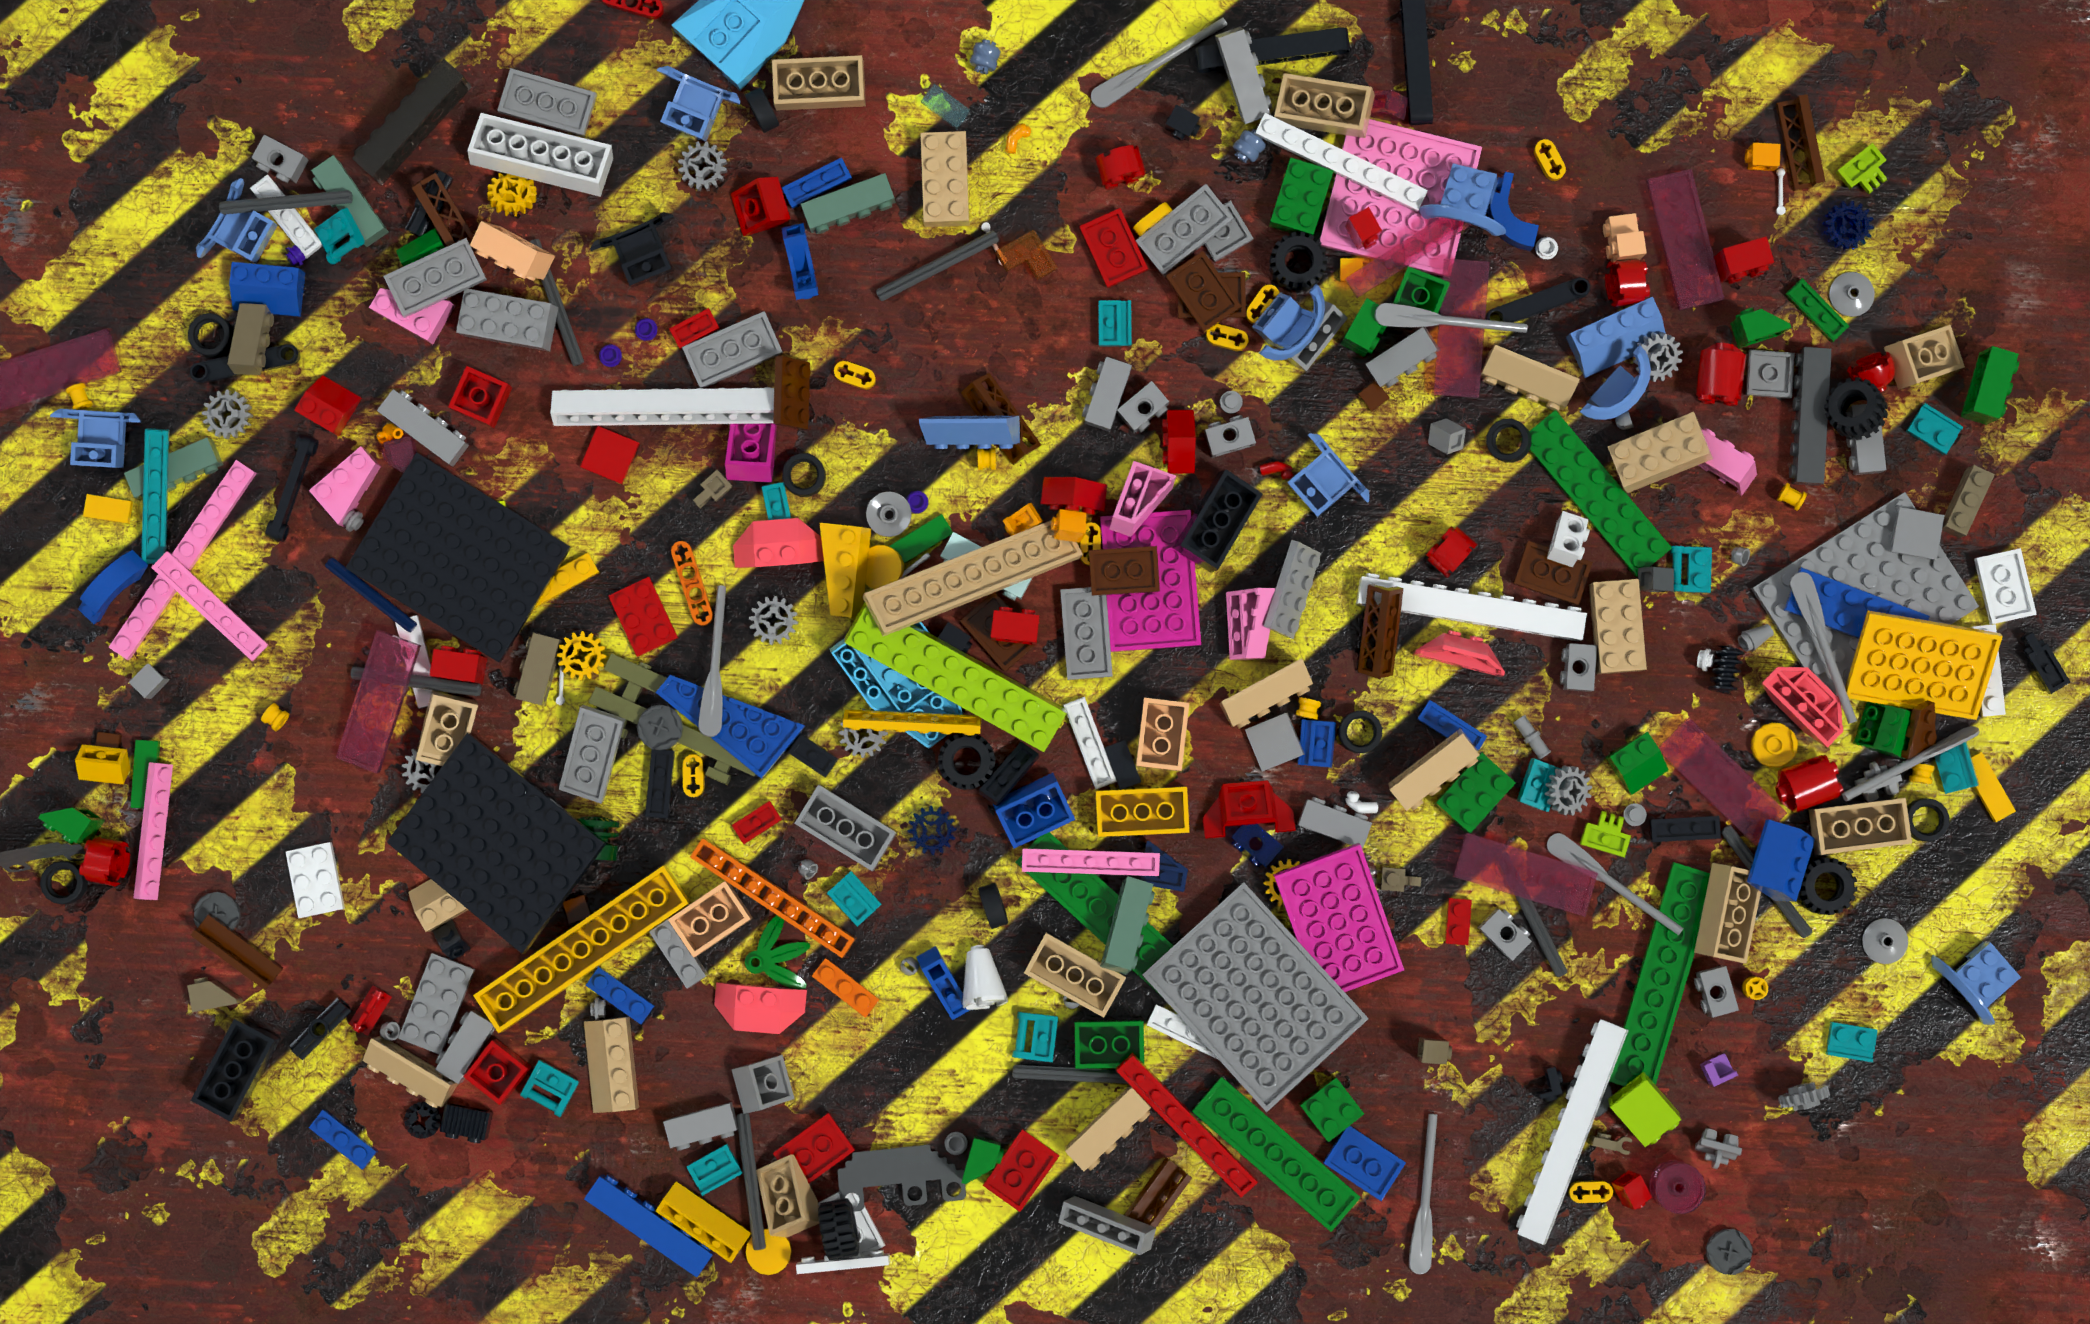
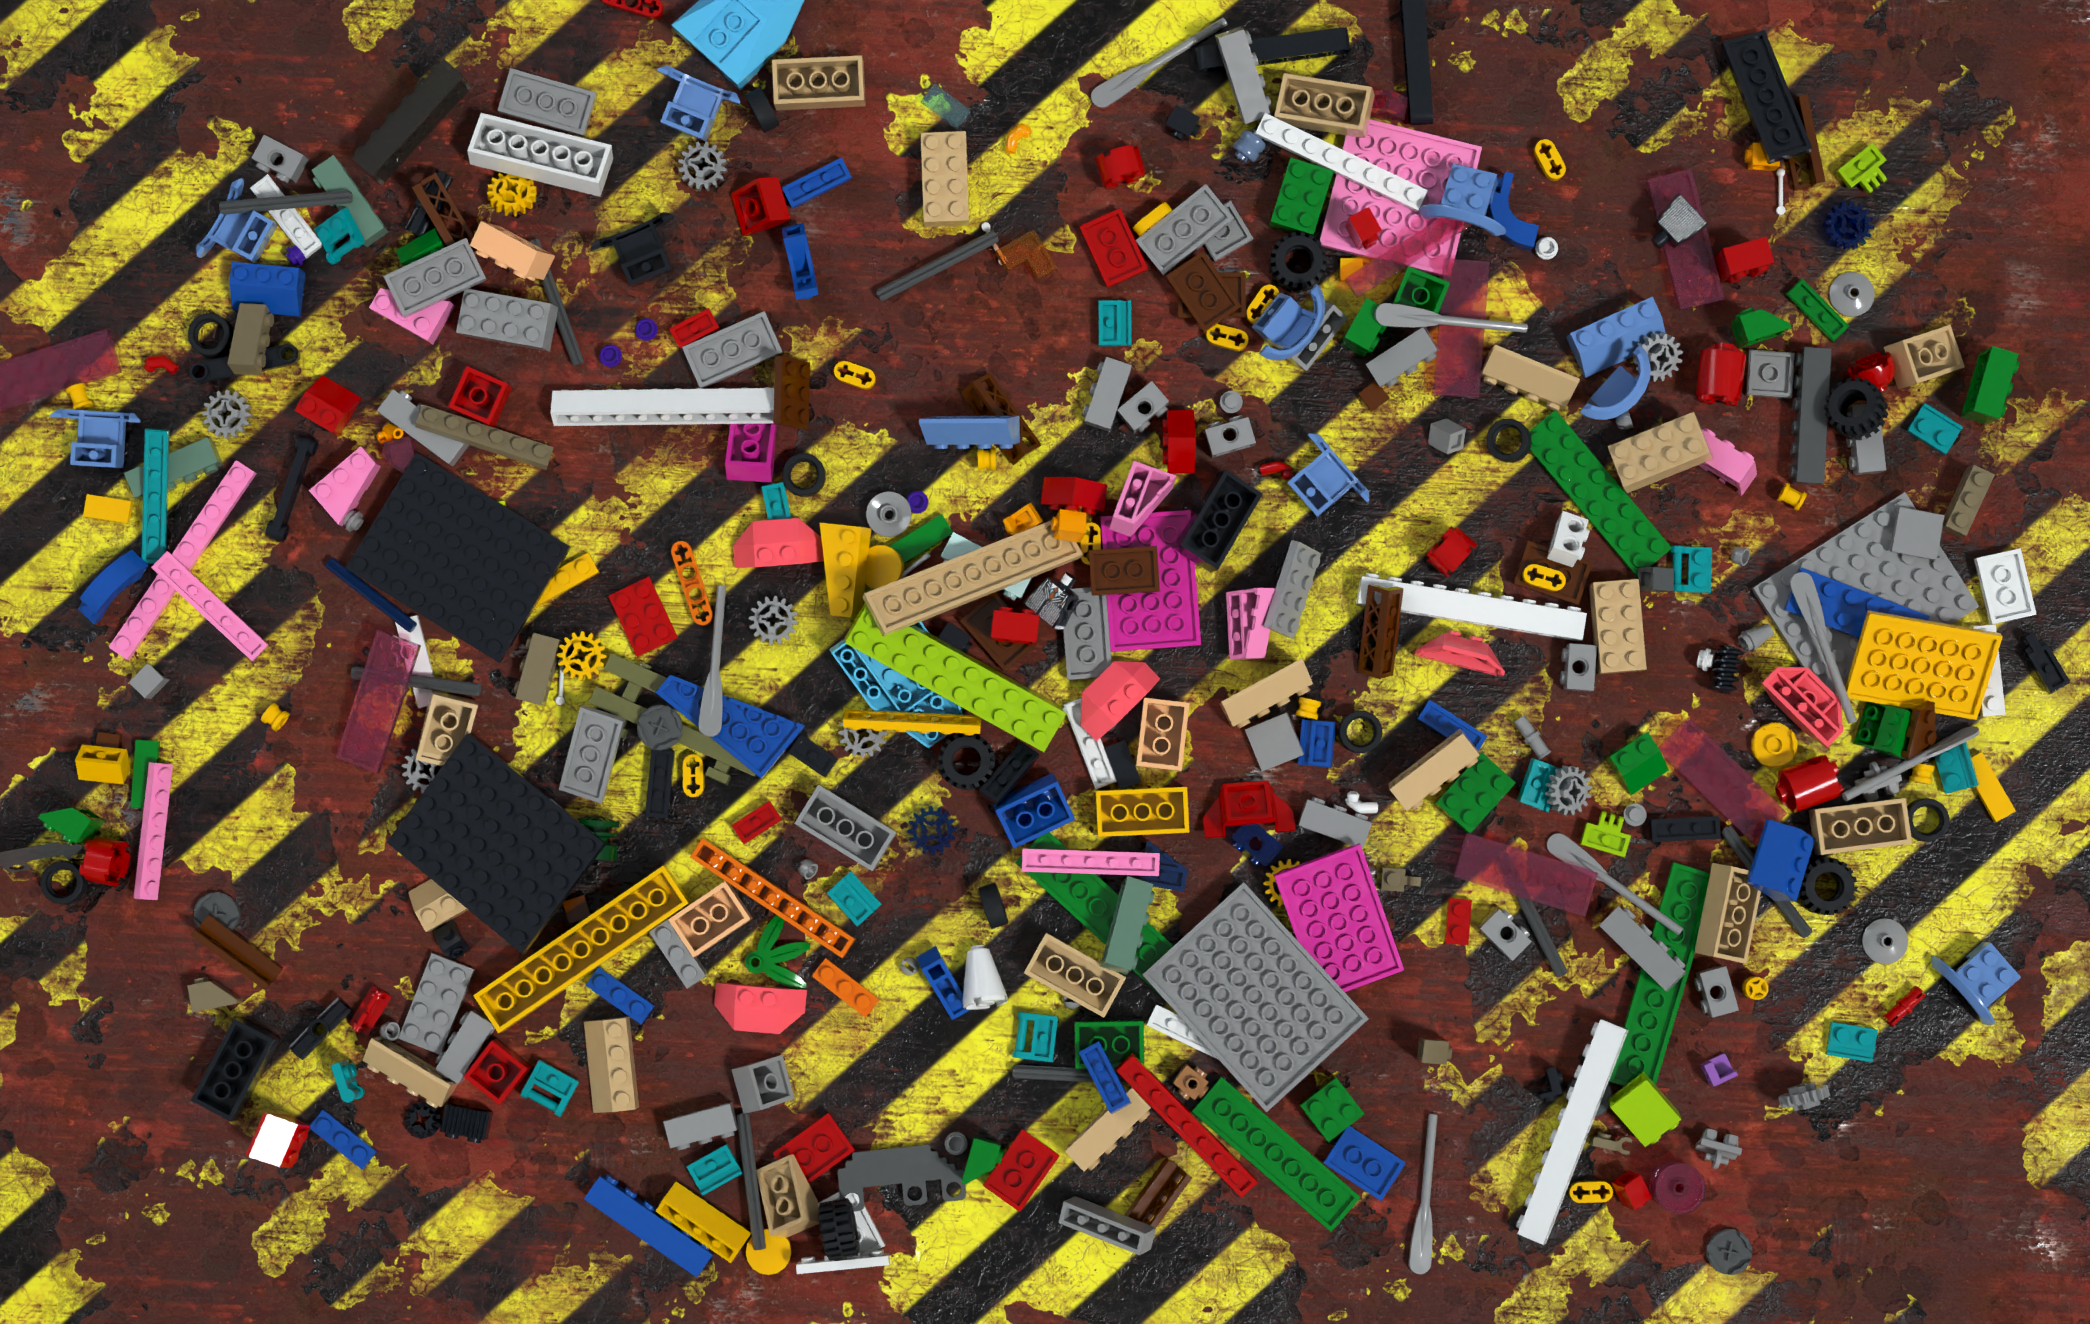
white plate [286,842,345,918] -> none
red brick [429,646,487,685] -> none
red tile [580,425,640,485] -> none
light grey plate [590,998,606,1021] -> none
dark tan plate [693,470,733,508] -> none
sand green brick [801,173,896,234] -> none
sand blue piece [970,39,1001,74] -> none
black piece [1485,277,1590,323] -> none
light nougat brick [1603,213,1647,261] -> none
red brick [1605,259,1650,307] -> none
none -> red arm [144,355,179,375]
none -> slope [246,1112,310,1168]
none -> teal plate [331,1059,365,1103]
none -> dark tan plate [415,405,554,470]
none -> black torso [1023,572,1079,629]
none -> blue plate [1079,1041,1132,1114]
none -> coral wedge [1080,661,1160,741]
none -> medium nougat brick [1172,1064,1209,1100]
none -> yellow beam [1522,564,1566,592]
none -> light grey brick [1599,906,1687,992]
none -> torso [1651,193,1708,249]
none -> black plate [1721,30,1813,164]
none -> red pin [1883,986,1926,1027]

